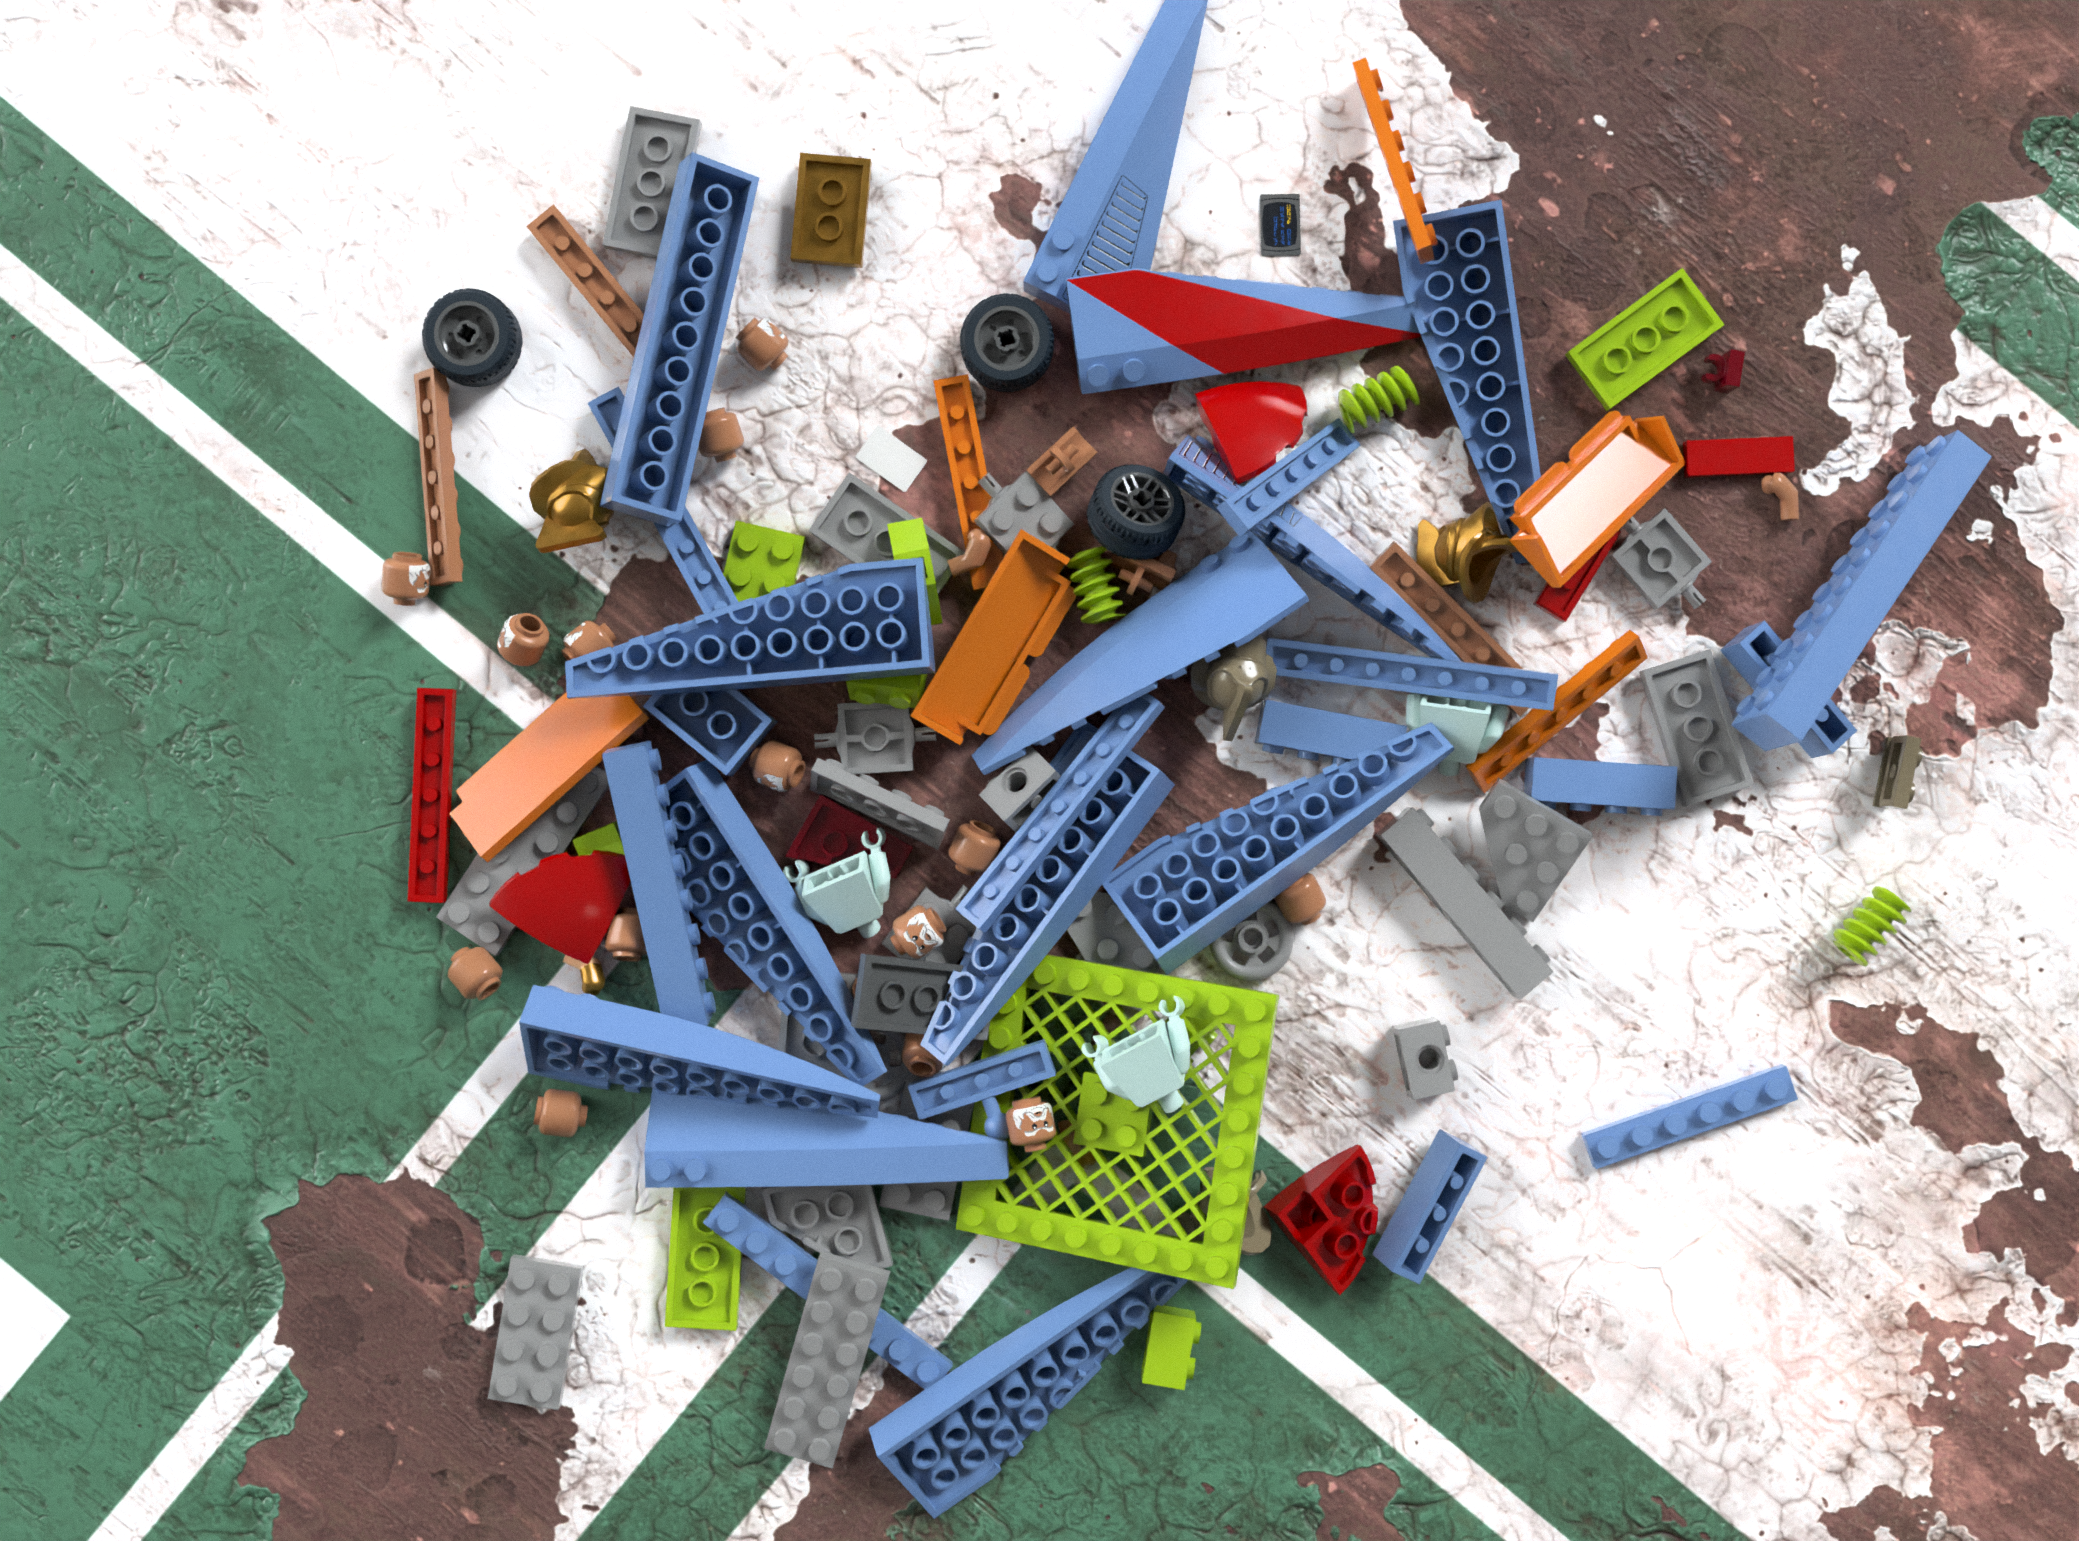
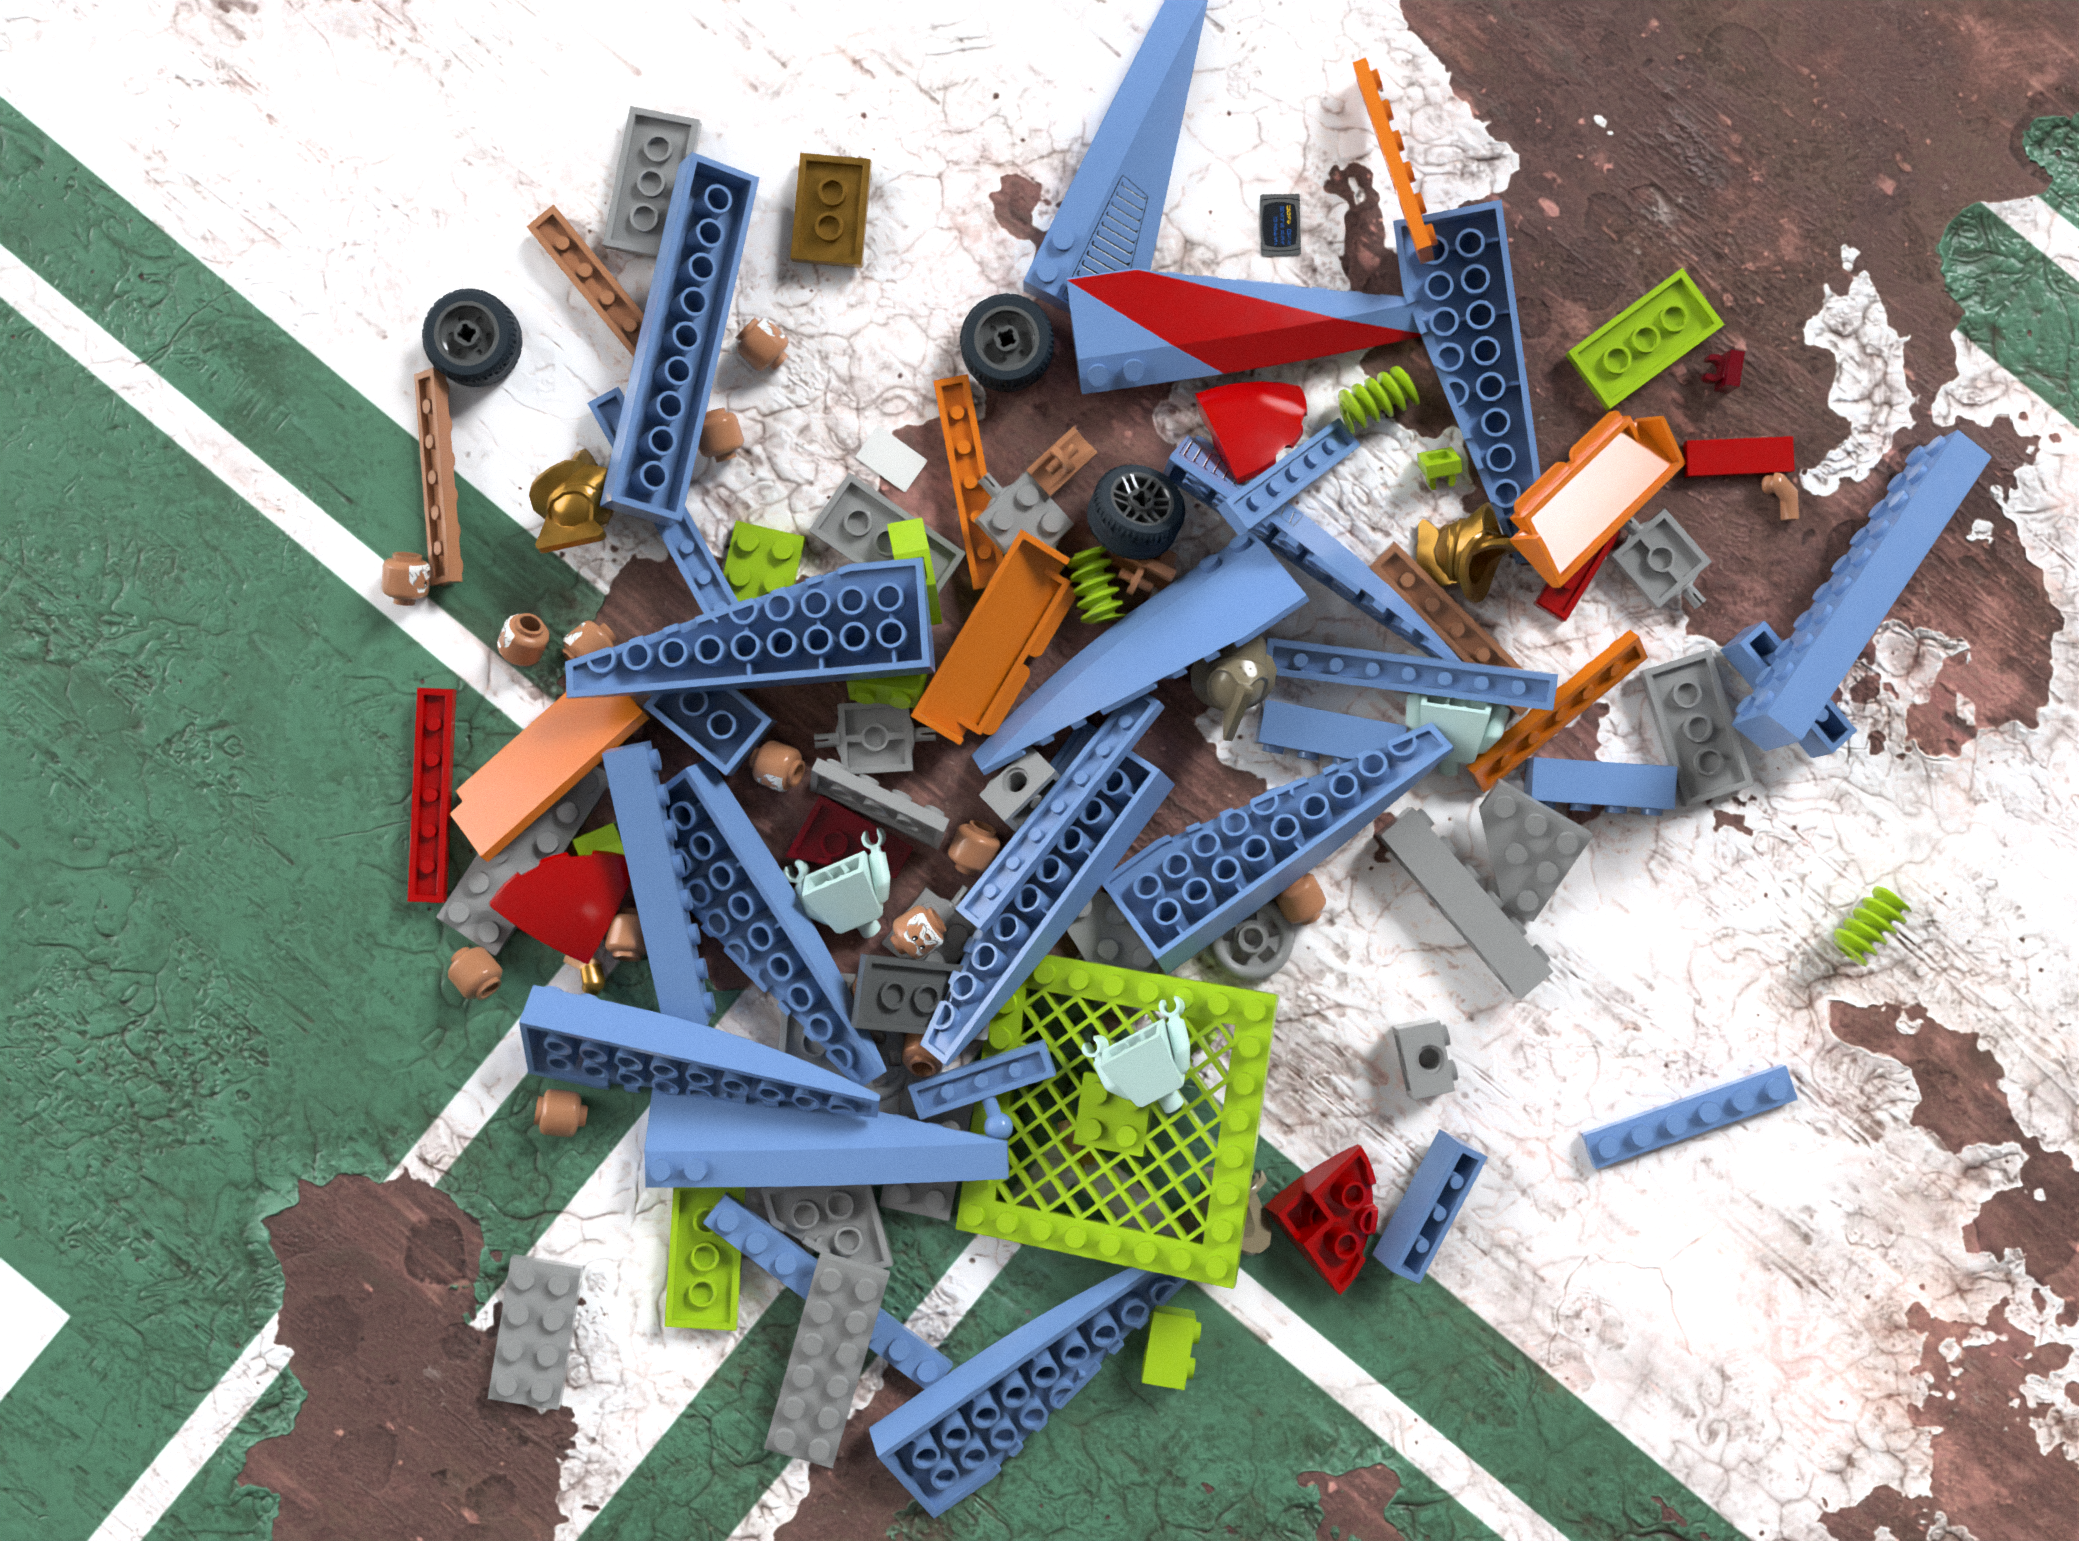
nougat arm [947,529,991,577] -> none
nougat head [1005,1096,1056,1152] -> none
dark tan plate [1872,735,1923,809] -> none
none -> lime tile [1417,447,1462,490]

